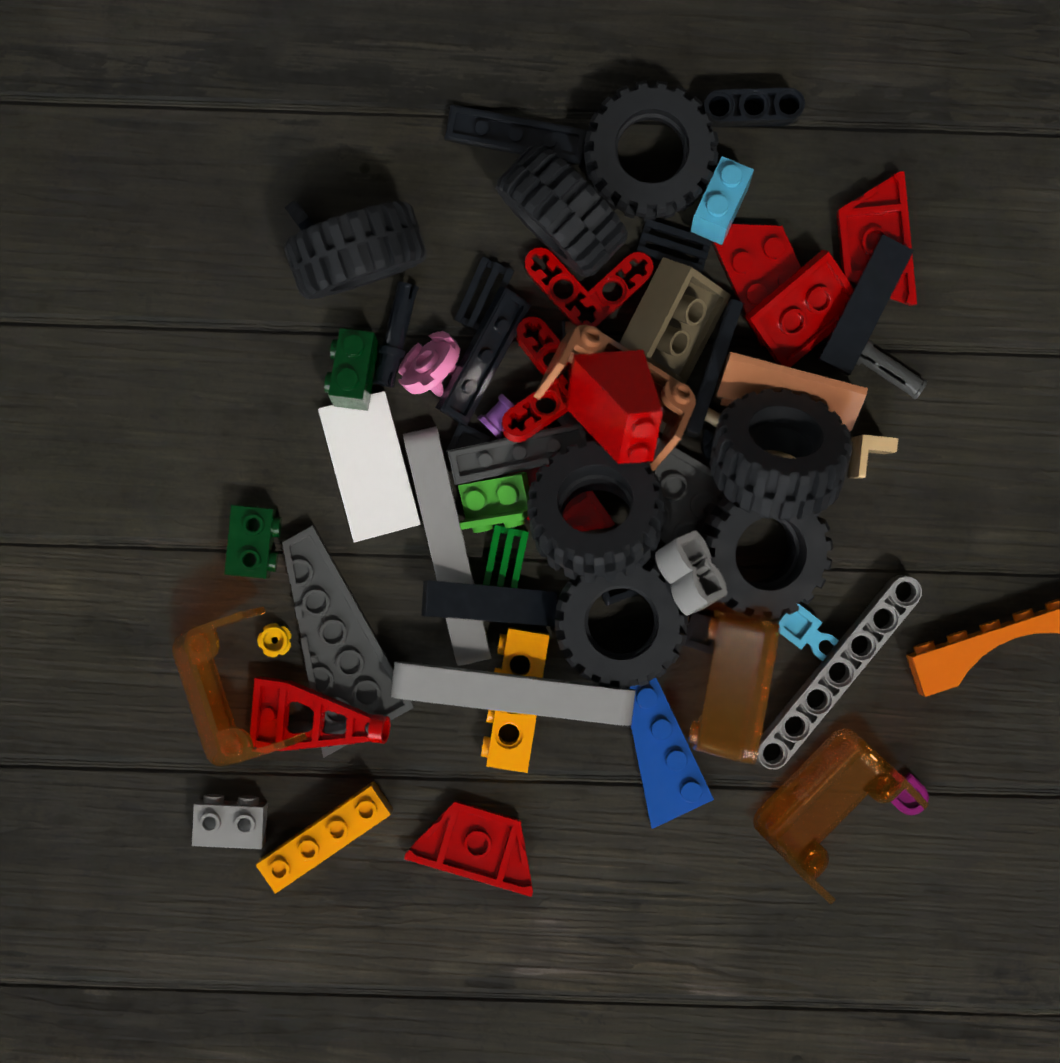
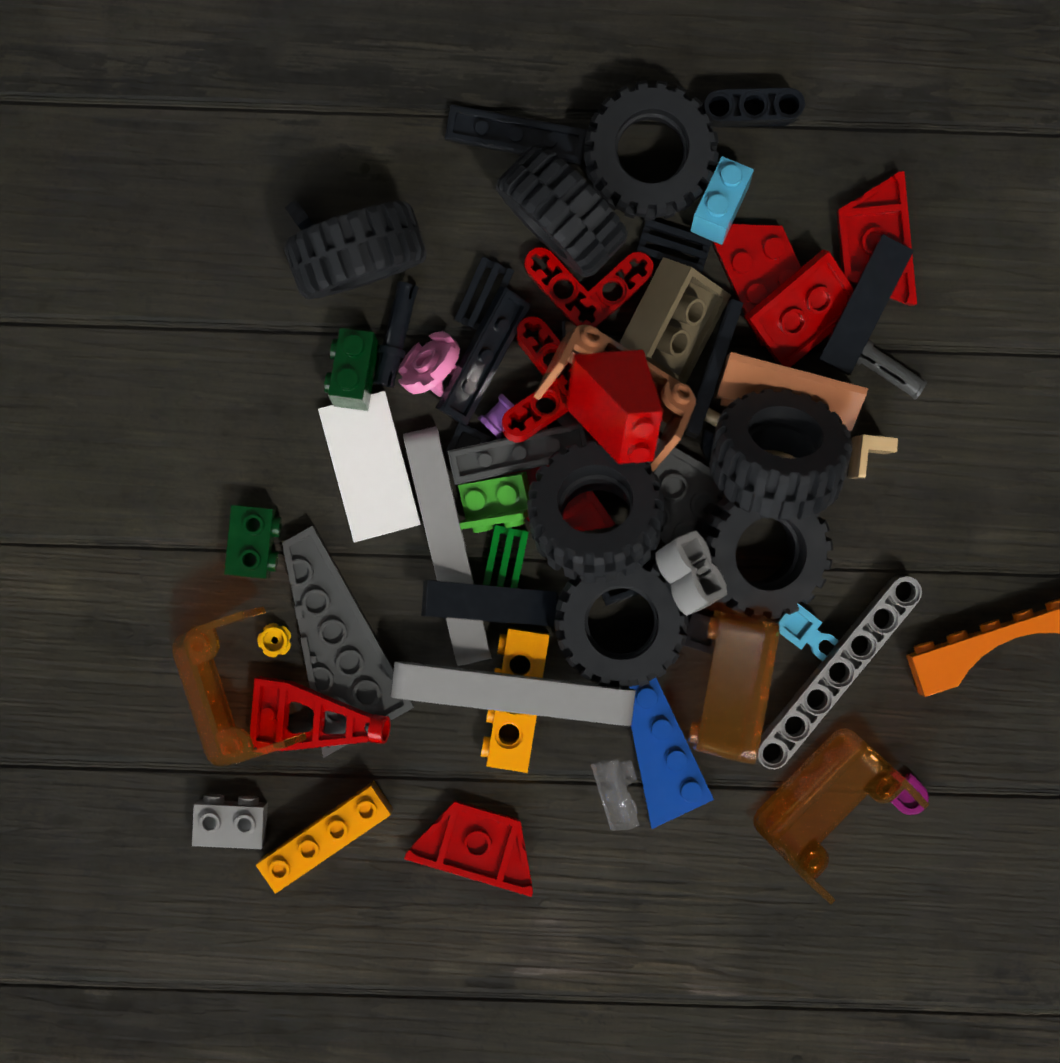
none -> clear hinge [591,760,640,830]

